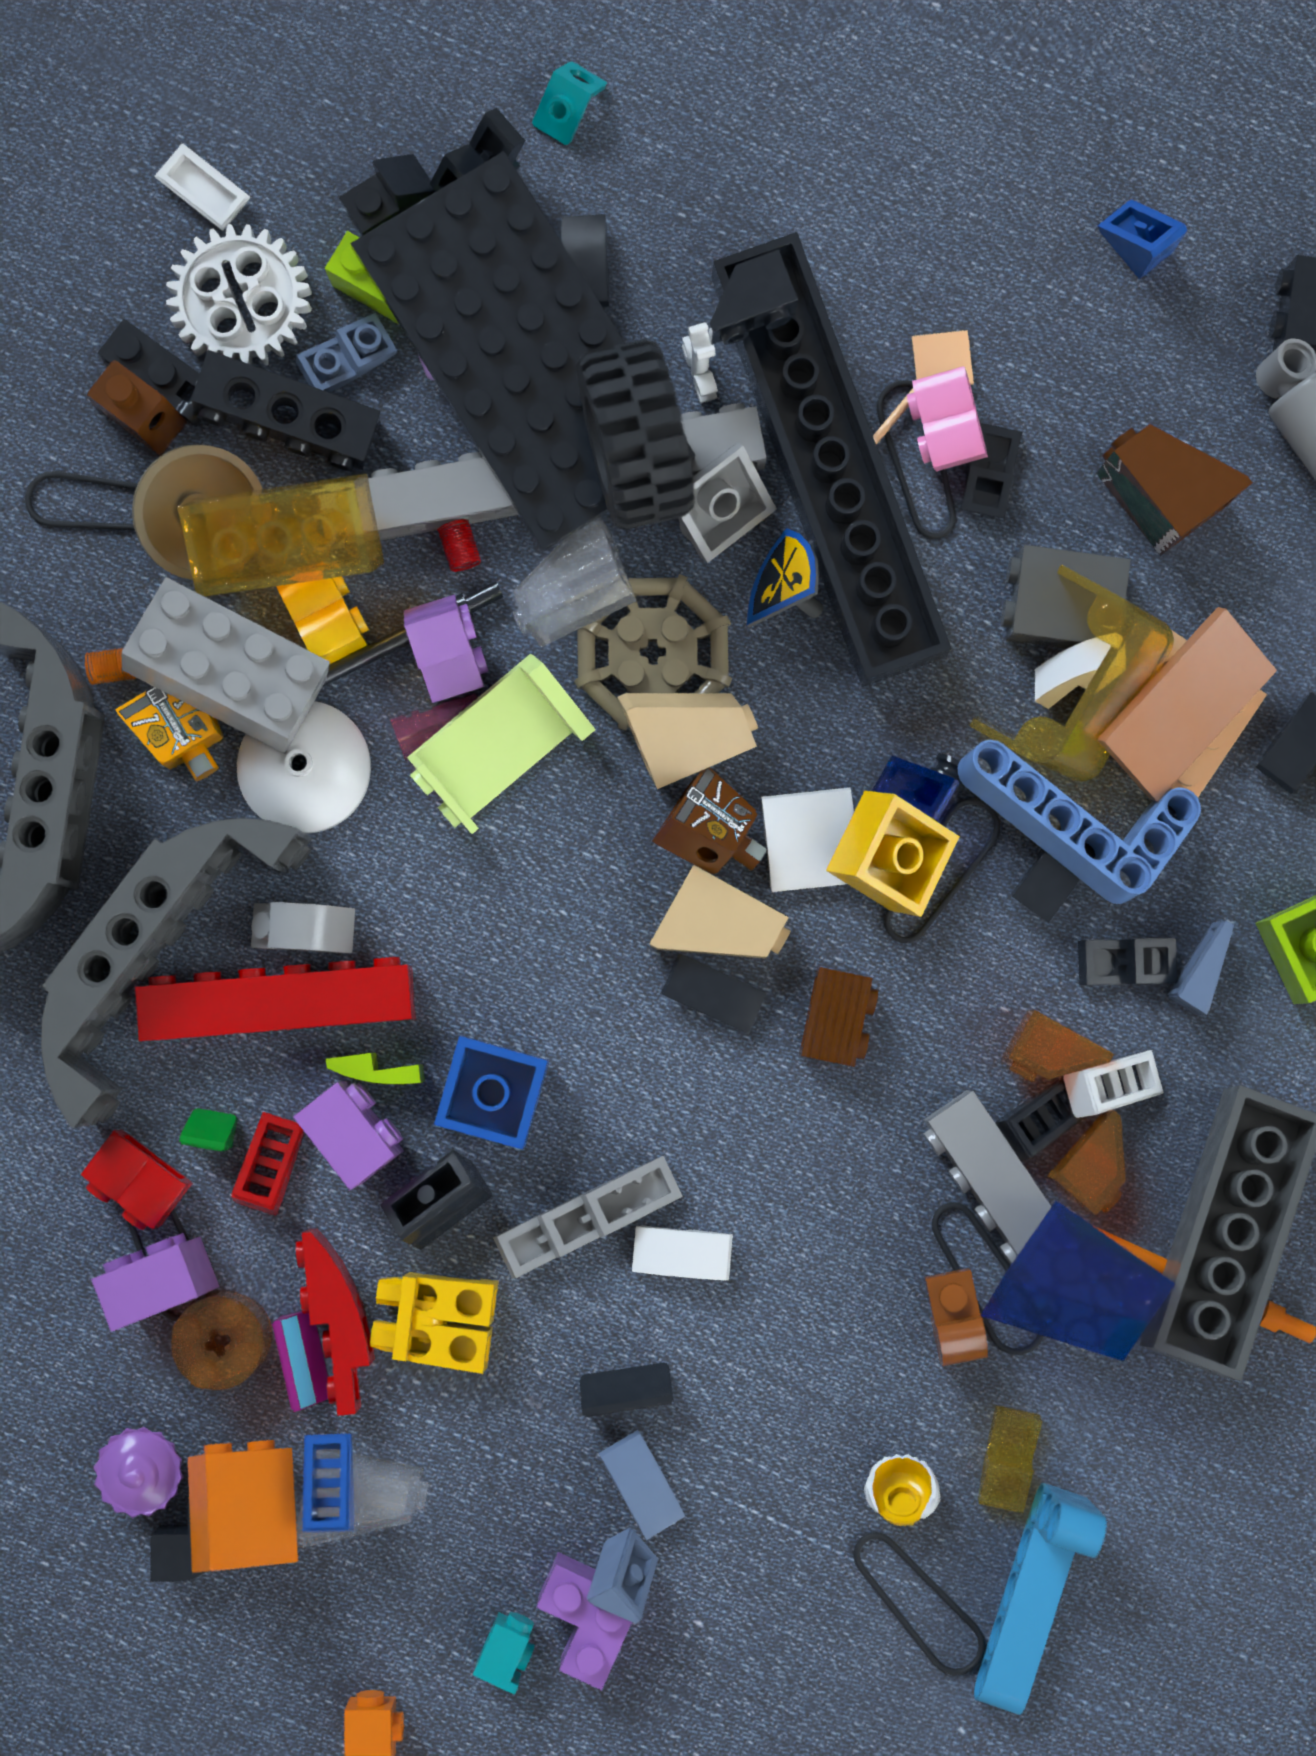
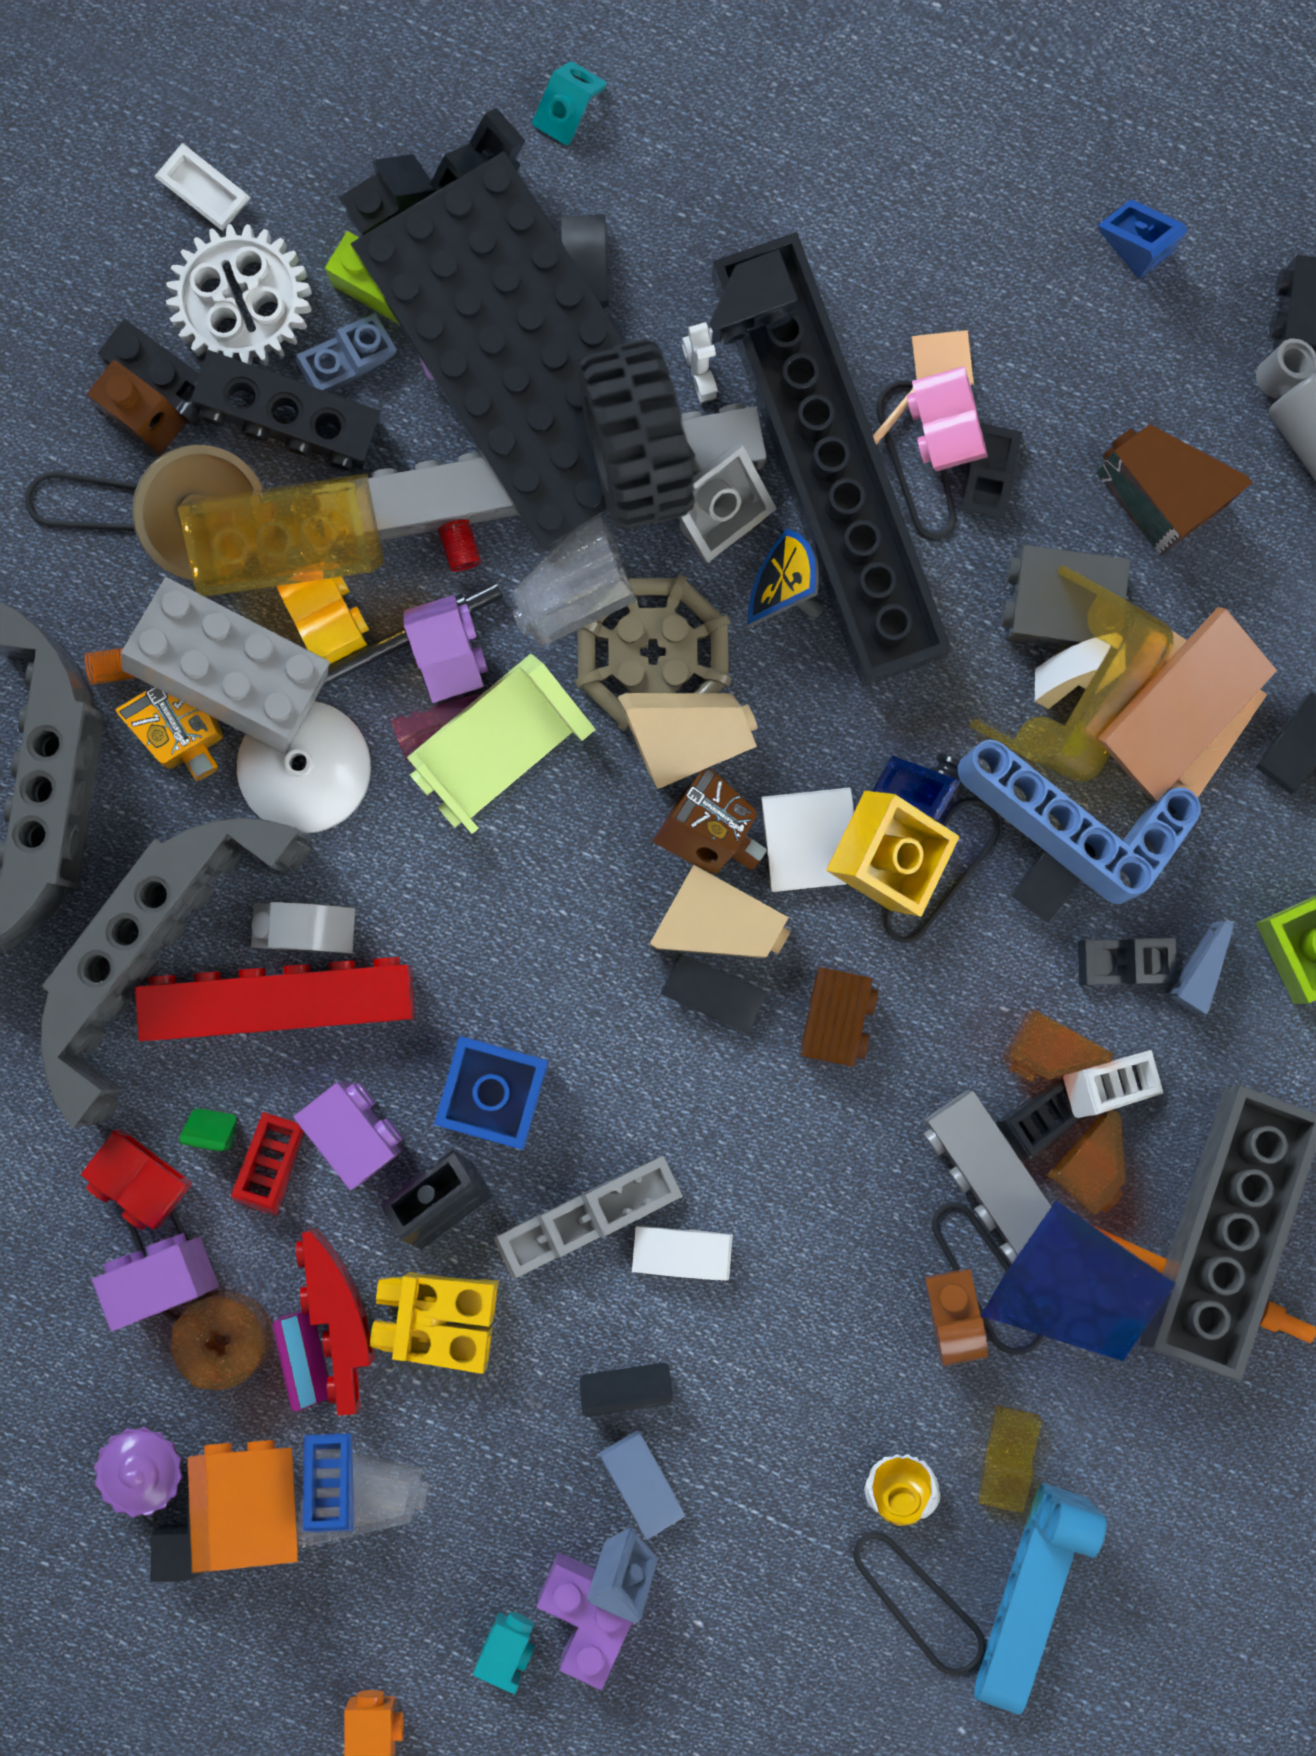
lime slope [326,1053,425,1084] -> none

